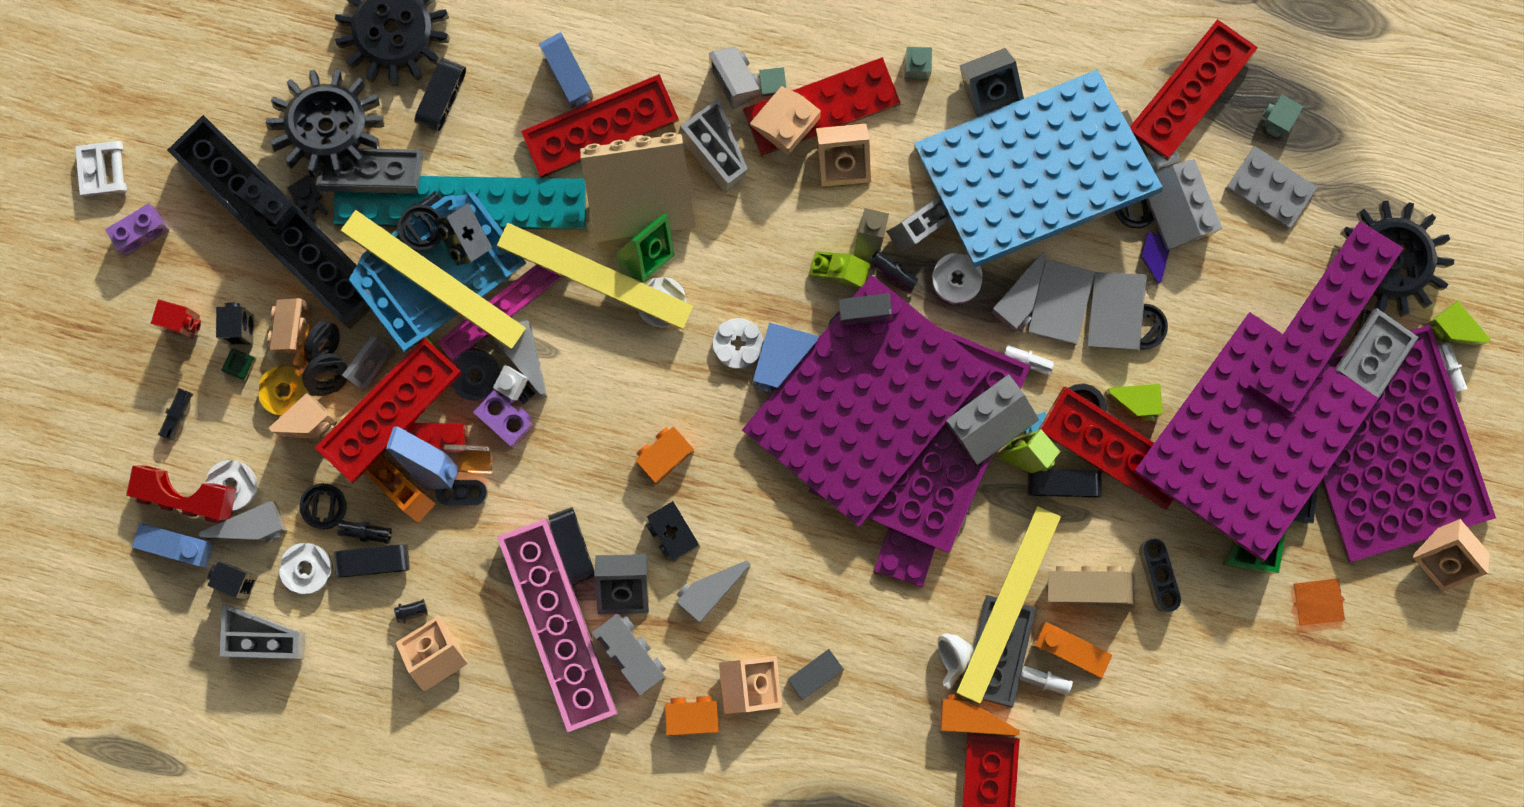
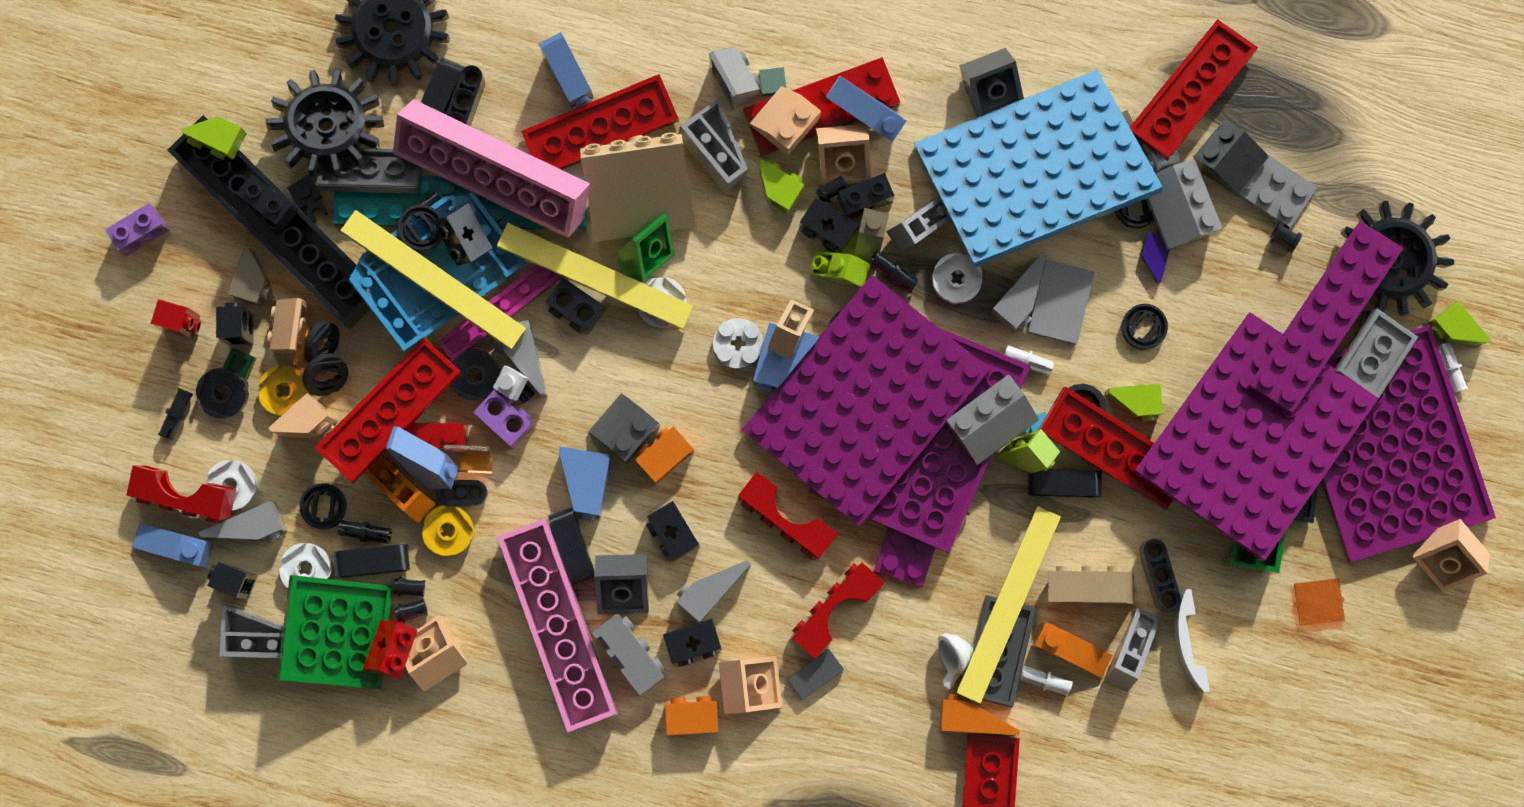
white plate [75,141,127,197] -> none
light grey plate [342,334,394,391] -> none
dark grey panel [839,293,893,326] -> none
sand green brick [904,47,932,80] -> none
light grey tile [1088,272,1147,351] -> none
sand green brick [1261,94,1304,138] -> none
none -> lime slope [182,116,247,160]
none -> black plate [196,367,249,419]
none -> dark tan slope [228,246,271,307]
none -> green plate [277,575,393,689]
none -> red brick [363,620,418,679]
none -> black pin [392,576,425,597]
none -> bright pink brick [393,99,590,238]
none -> yellow plate [422,505,475,557]
none -> black beam [446,65,485,127]
none -> black brick [545,278,606,334]
none -> medium blue slope [559,446,612,521]
none -> dark grey slope [588,393,660,464]
none -> black brick [663,619,722,667]
none -> red arch [738,471,838,560]
none -> lime slope [759,159,805,215]
none -> tan slope [767,299,814,359]
none -> red arch [792,562,884,659]
none -> black brick [799,197,858,253]
none -> black pin [815,175,849,203]
none -> medium blue slope [826,76,907,142]
none -> black brick [837,173,895,219]
none -> light grey slope [1104,607,1161,692]
none -> white slope [1174,589,1210,692]
none -> pearl dark grey slope [1193,119,1269,195]
none -> black bush [1269,222,1303,253]

